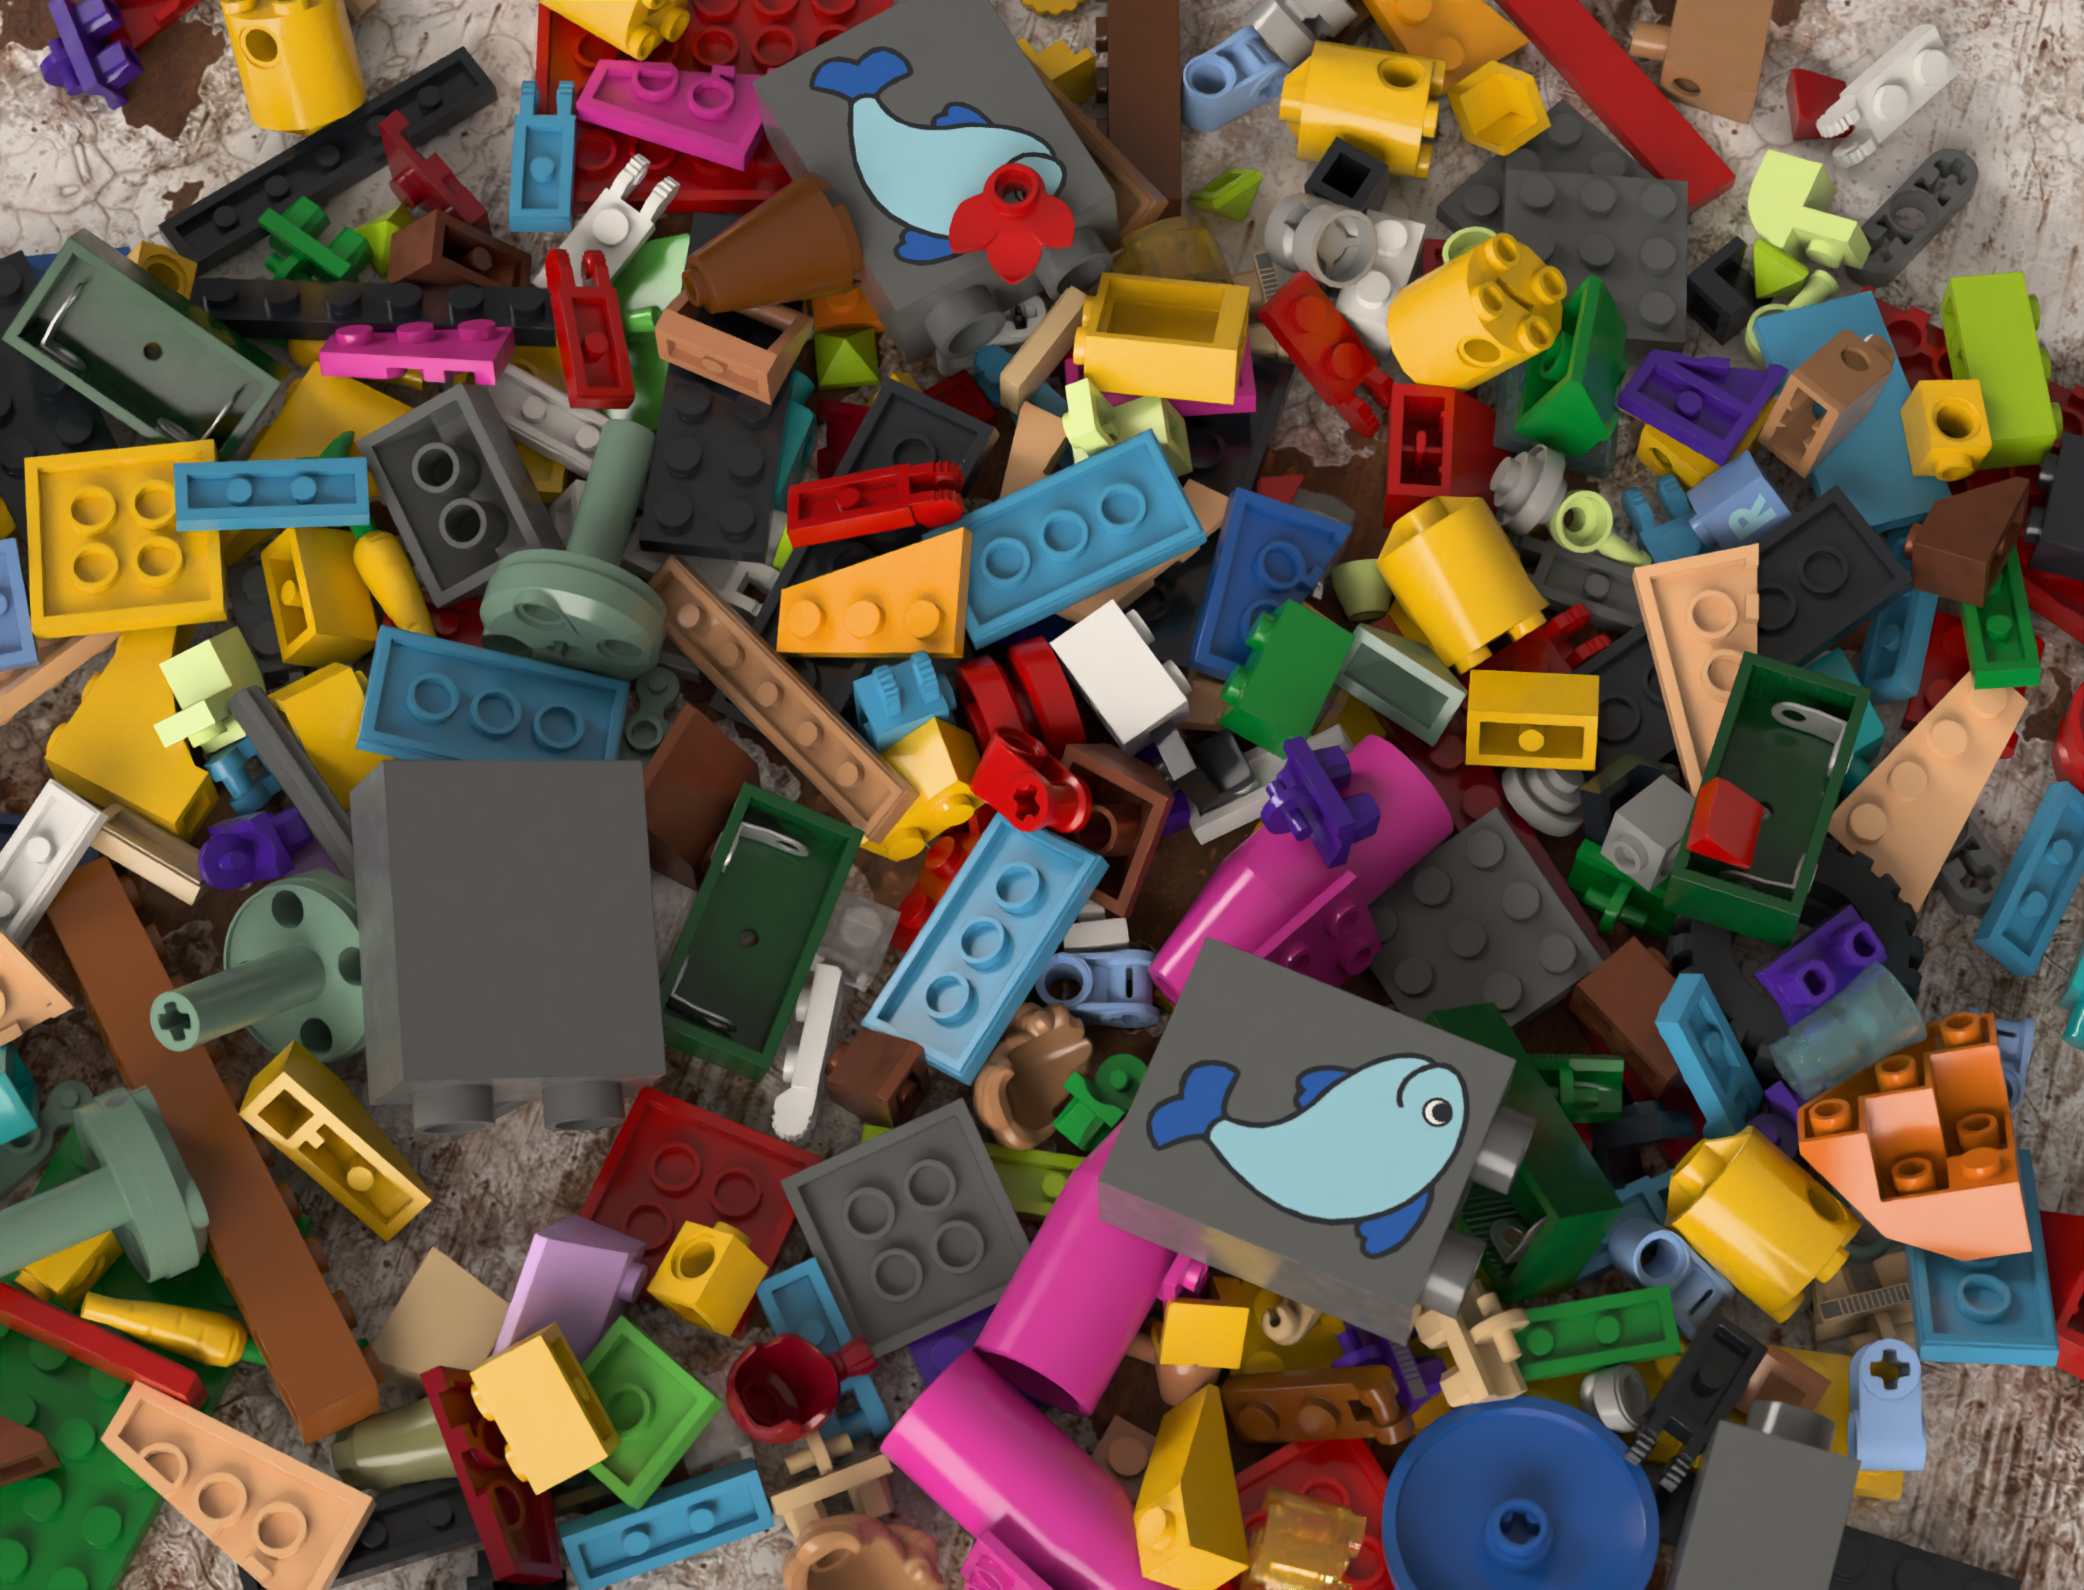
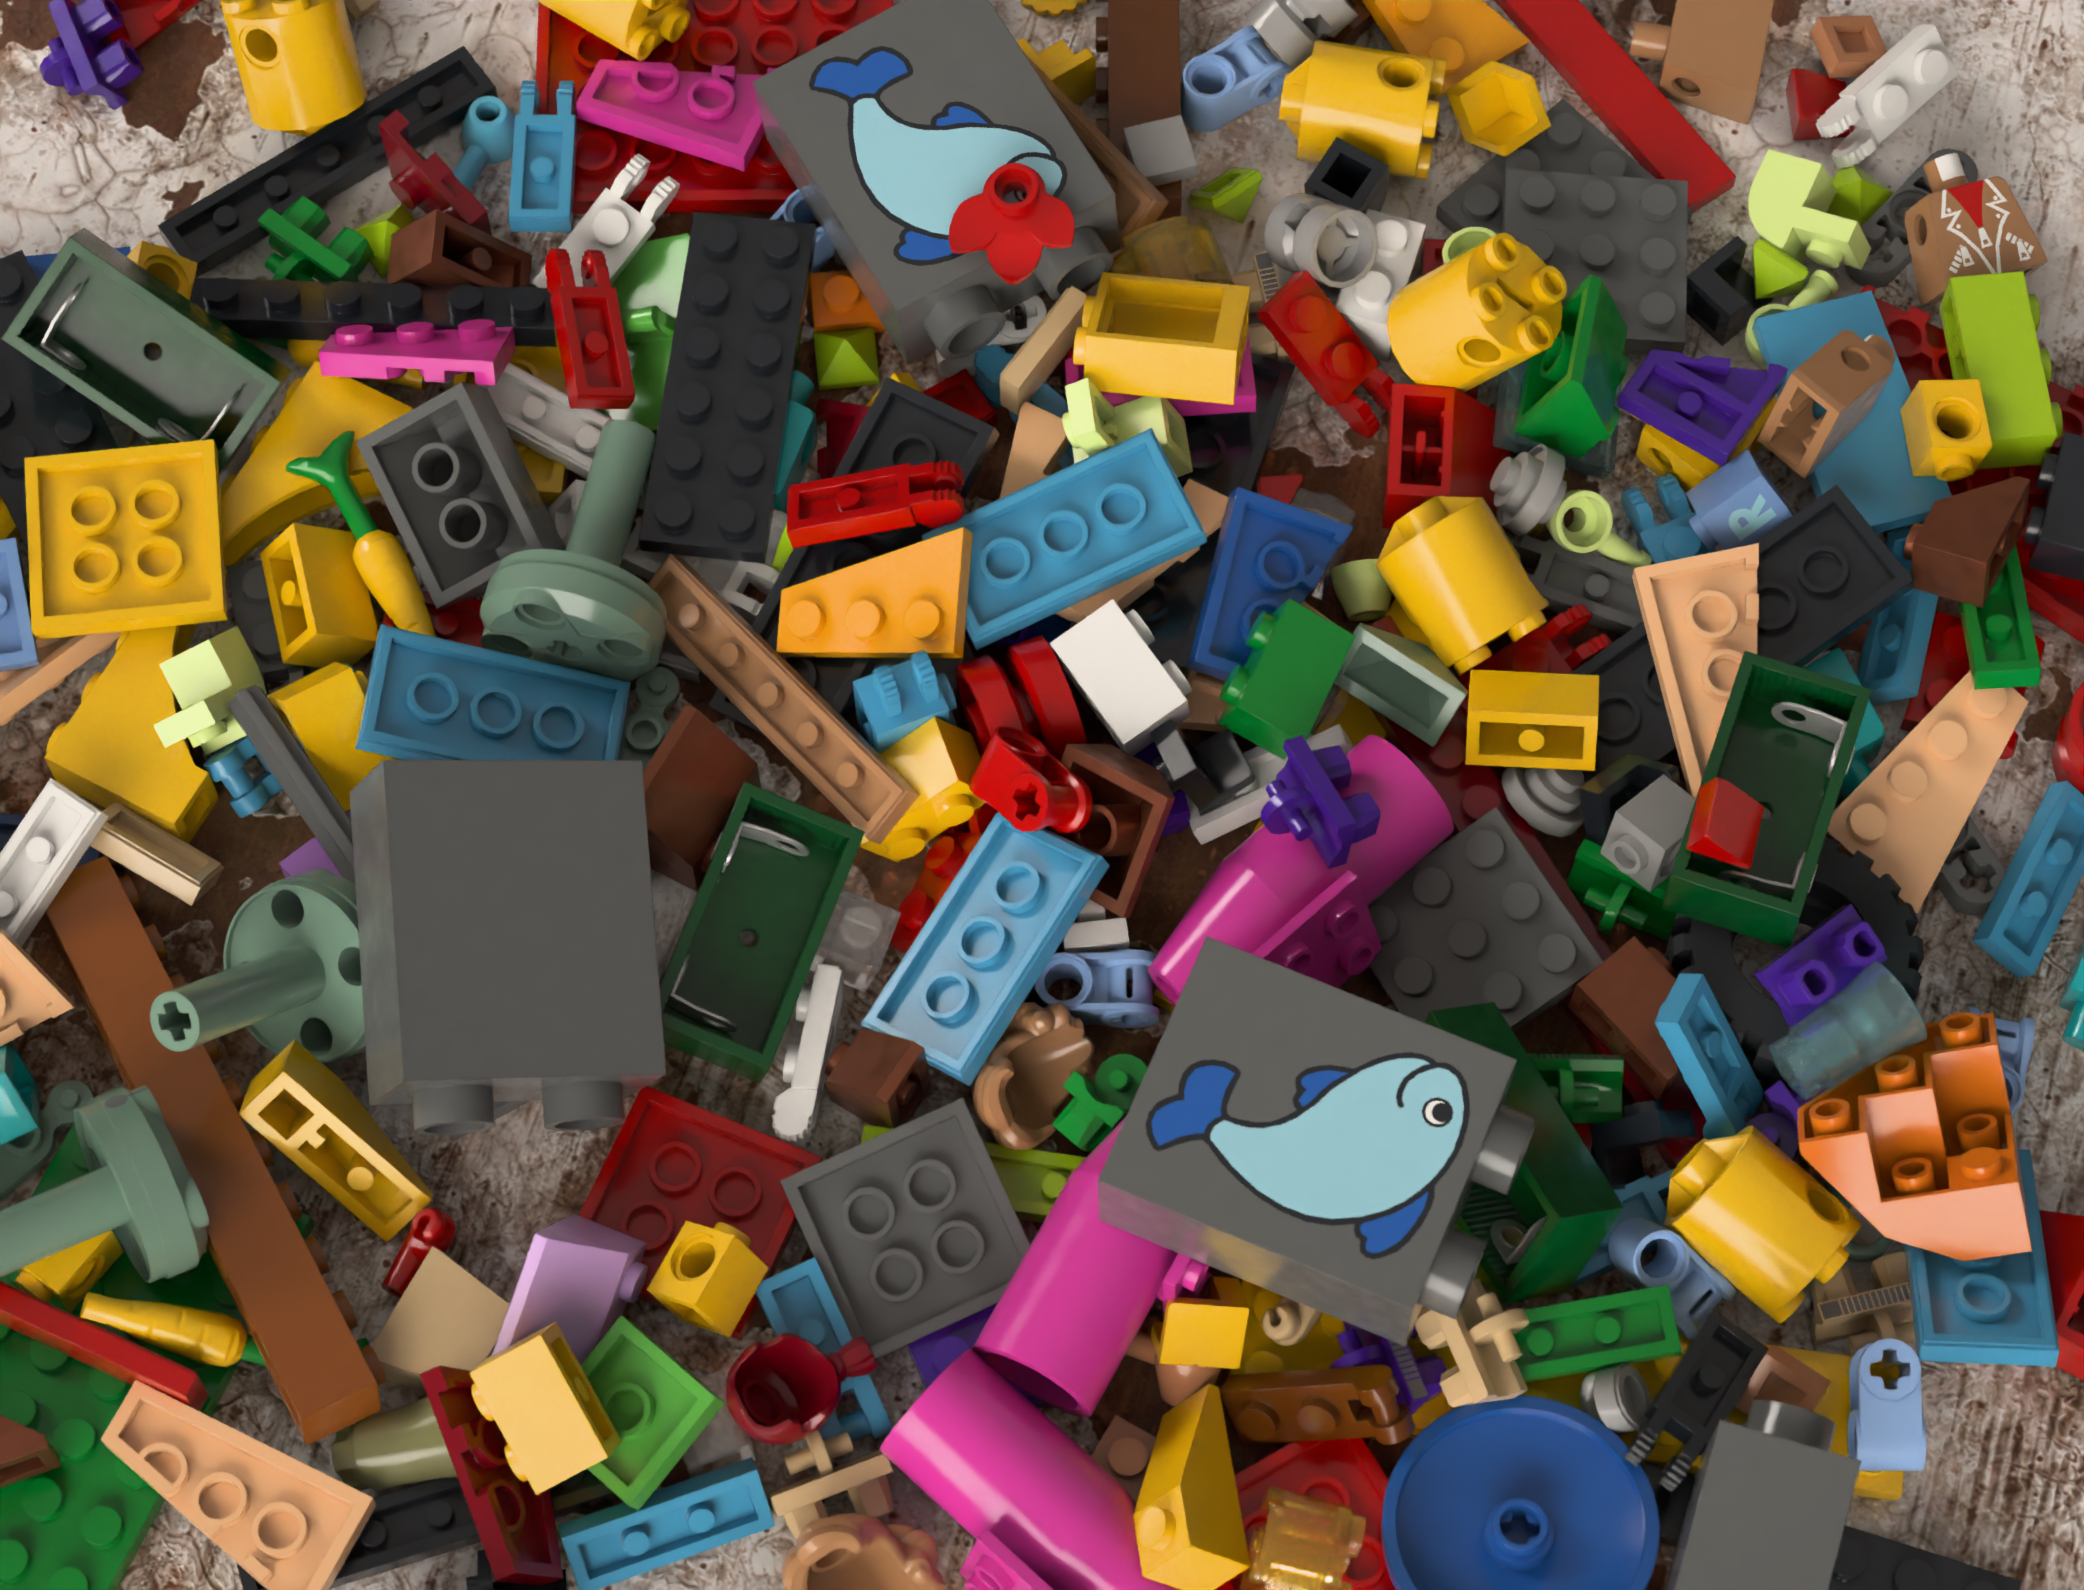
dark azure plate [174,457,370,532] -> none
dark purple hips [198,807,313,890] -> none
nougat tile [654,289,815,405] -> none
reddish brown cone [681,172,864,314] -> none
none -> red arm [381,1207,456,1298]
none -> medium azure bar [453,96,515,191]
none -> light grey tile [1123,115,1198,186]
none -> nougat plate [1810,15,1887,78]
none -> lime slope [1827,165,1894,227]
none -> medium nougat torso [1904,153,2048,307]

